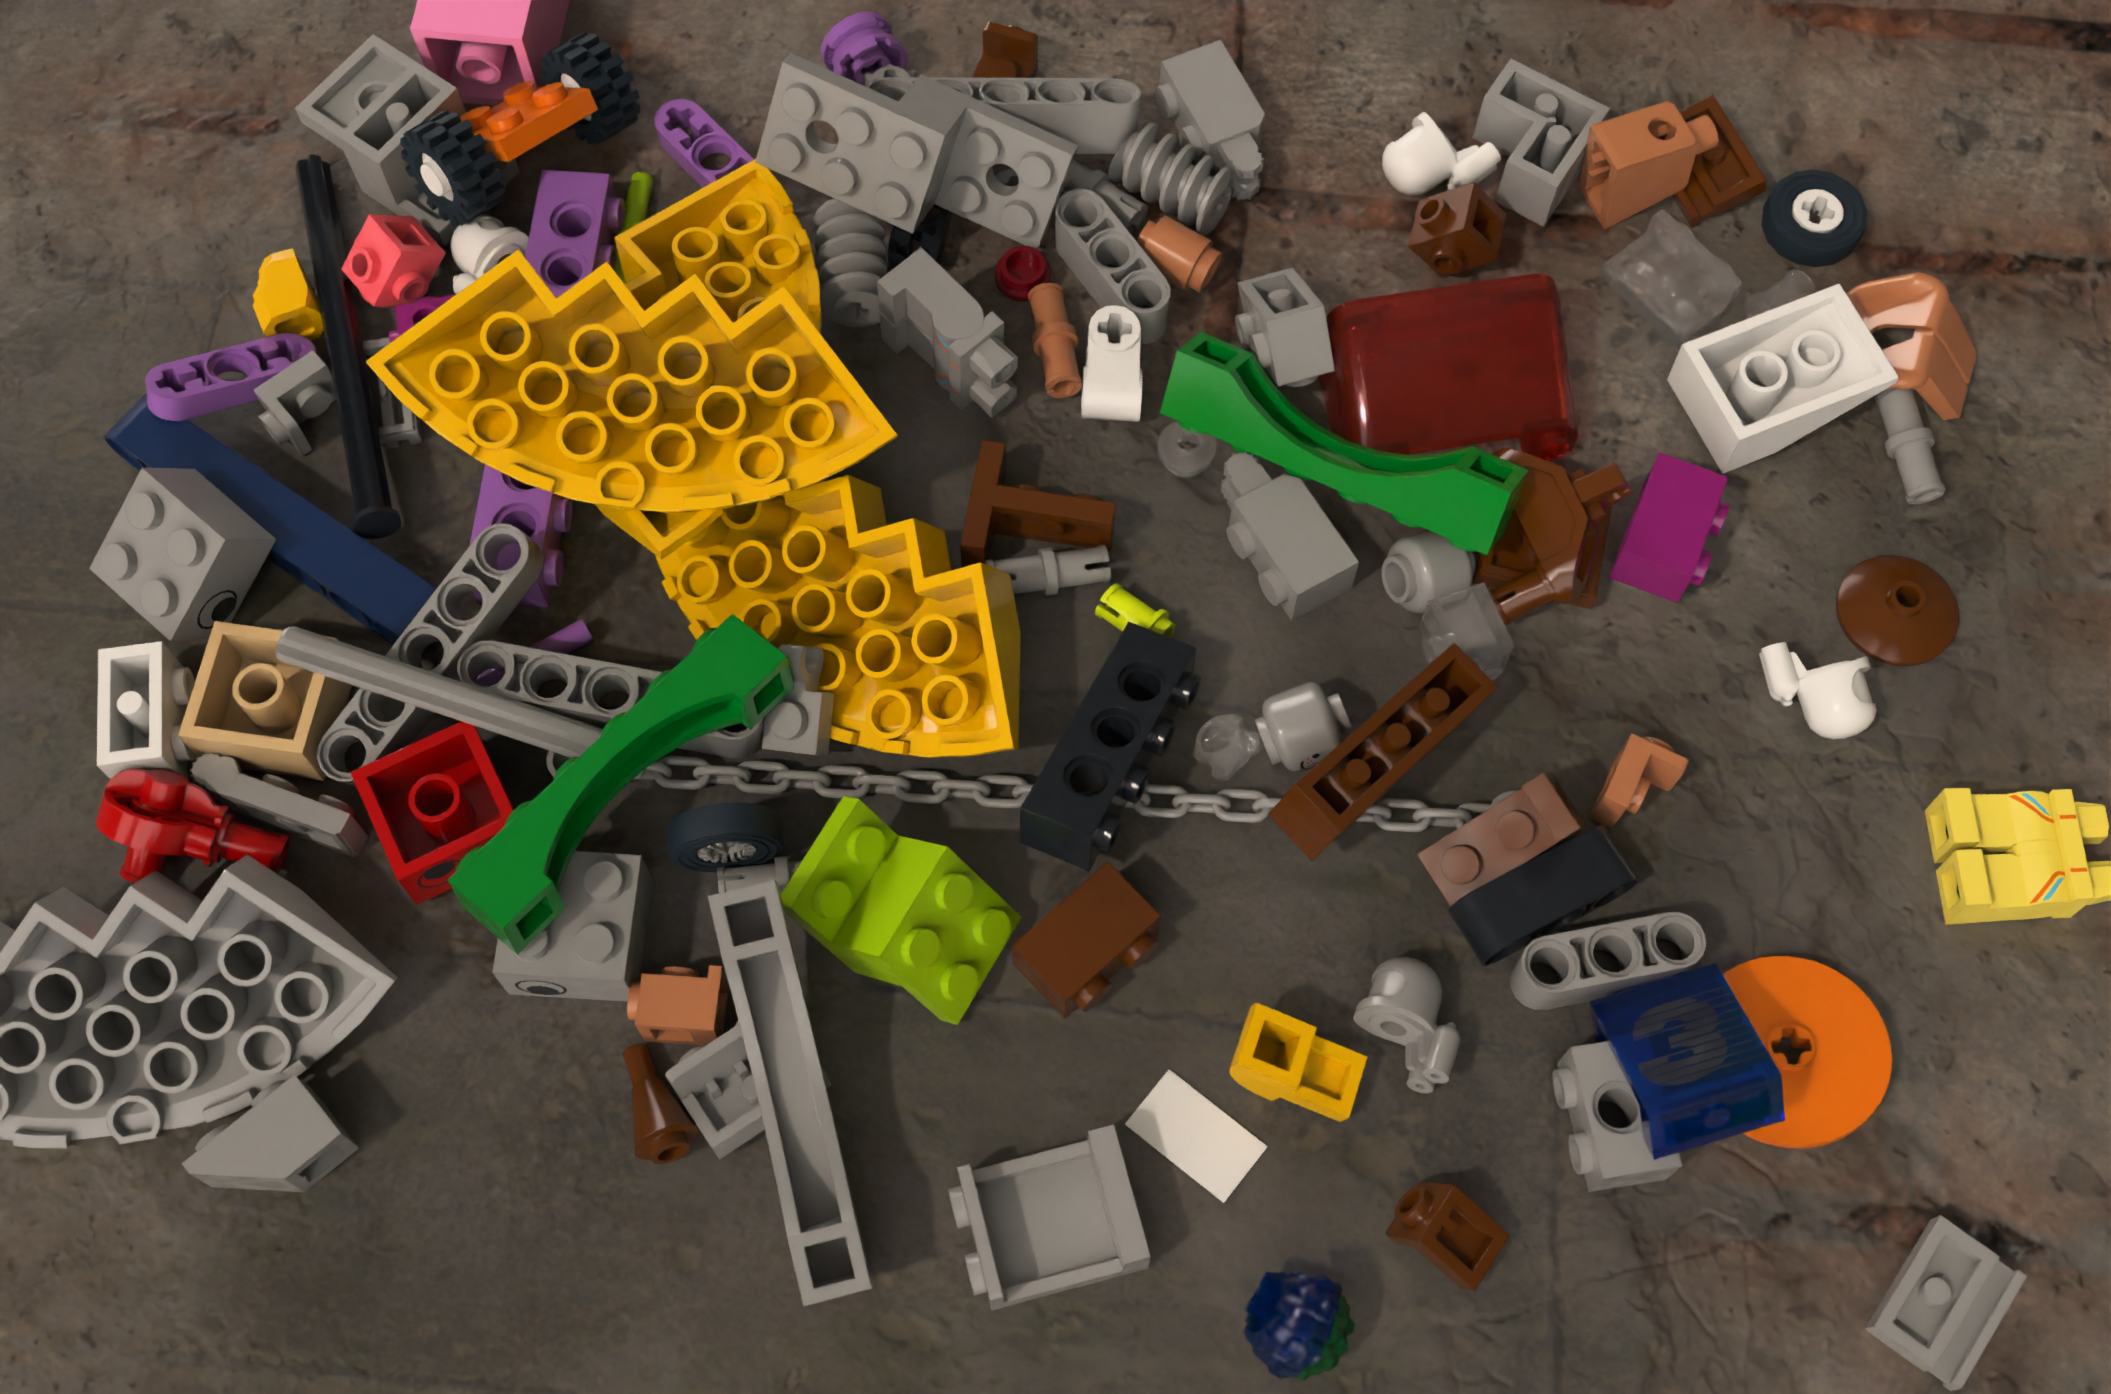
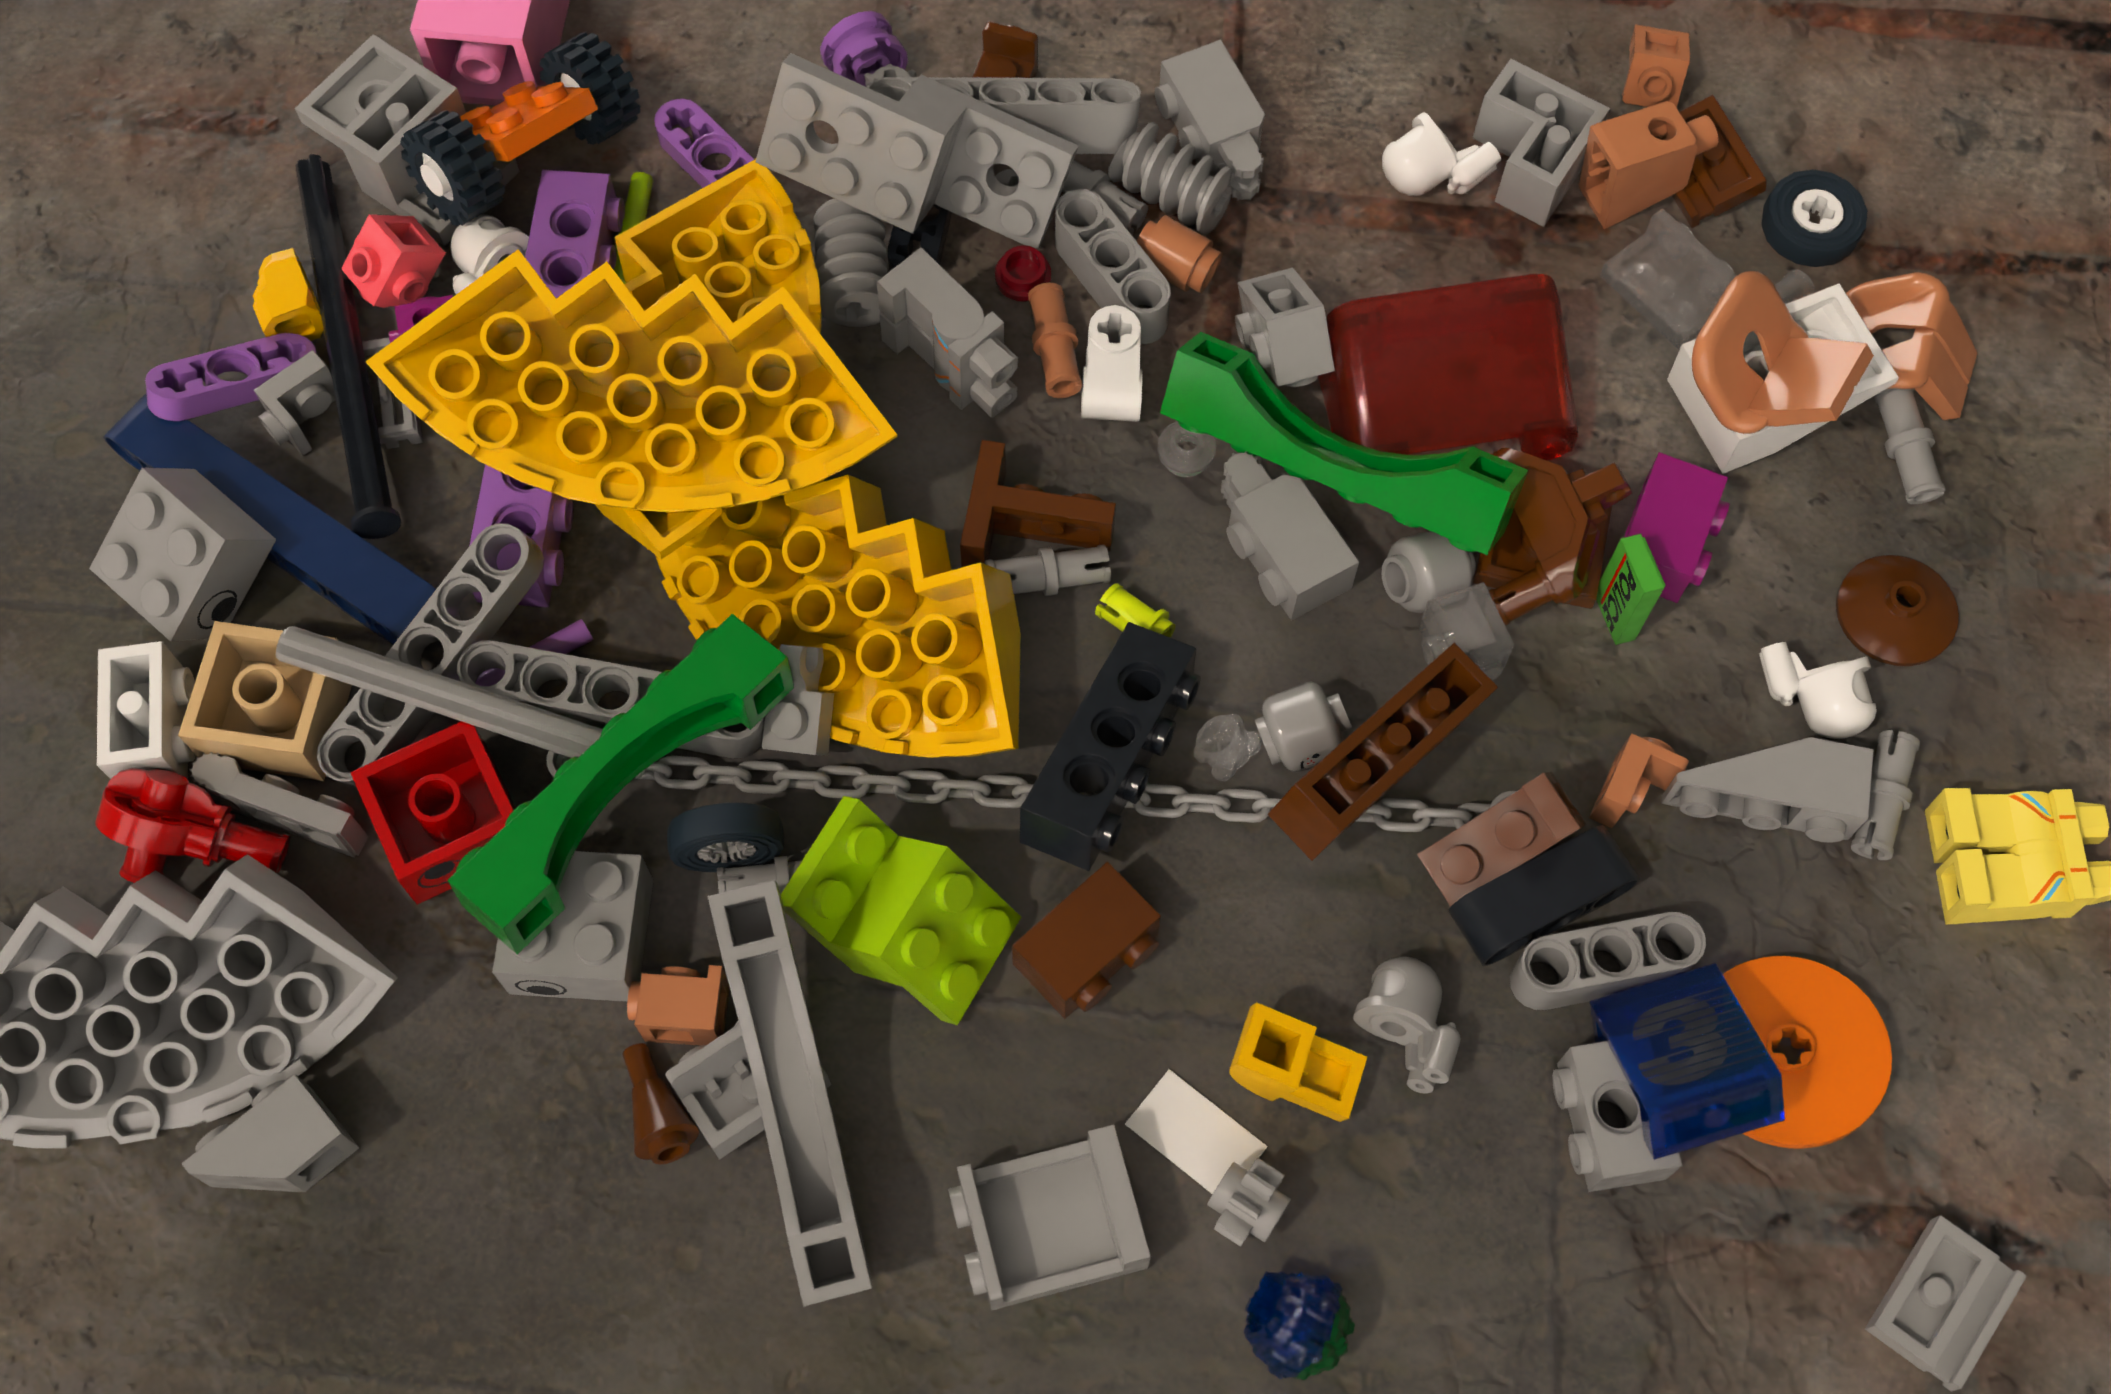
reddish brown bracket [1386,1181,1510,1291] -> none
reddish brown brick [1408,182,1507,278] -> none
none -> light grey gear [1207,1157,1291,1247]
none -> bright green tile [1596,534,1666,645]
none -> nougat bracket [1622,25,1690,108]
none -> light grey slope [1661,737,1874,843]
none -> nougat piece [1692,271,1874,434]
none -> light grey pin [1851,730,1920,860]

